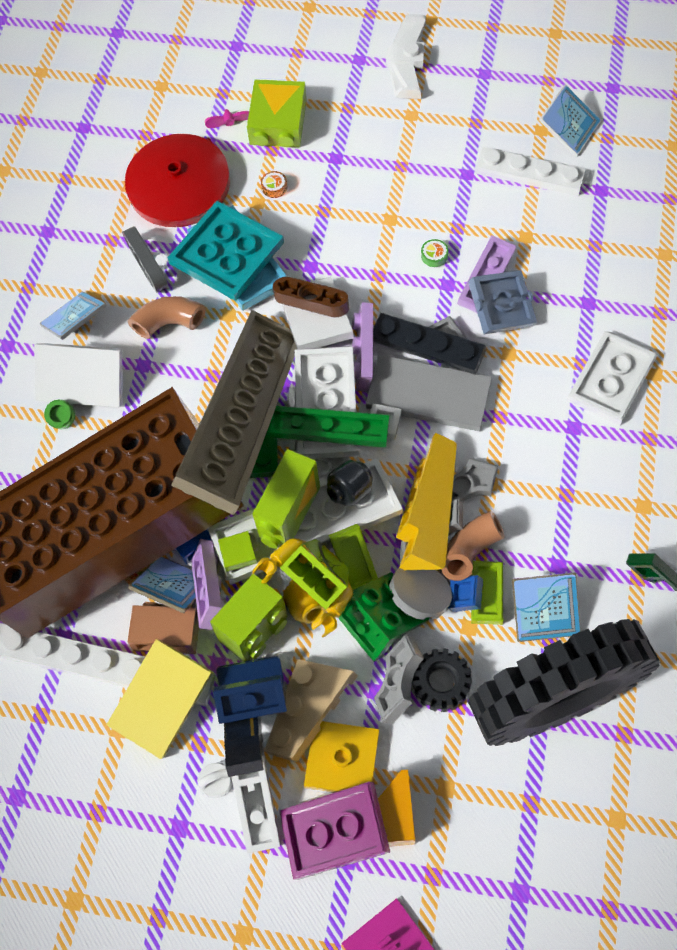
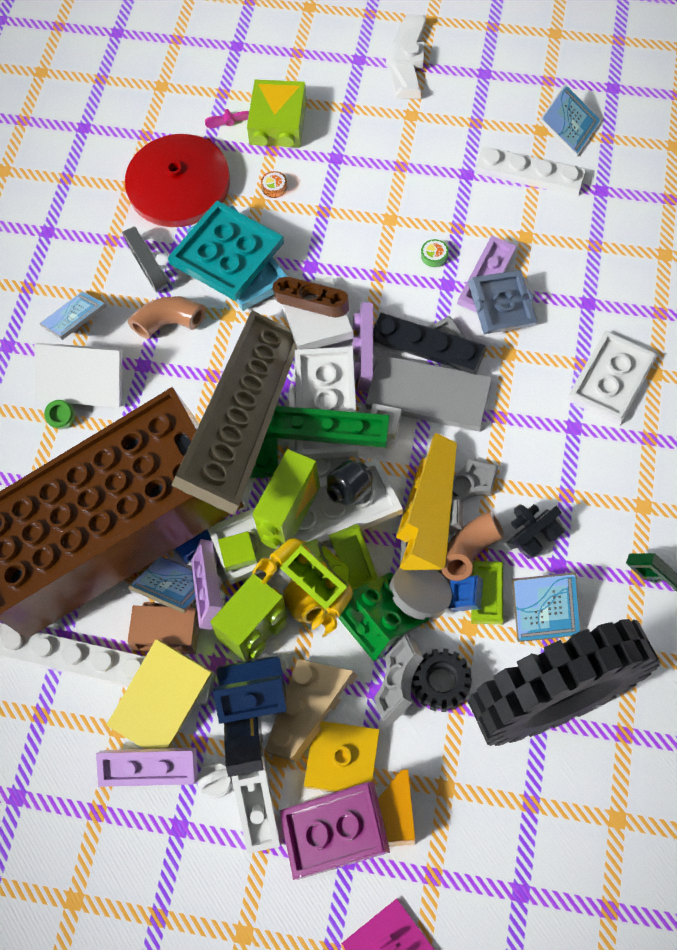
none -> lavender plate [96,747,198,787]
none -> black hips [505,504,566,559]

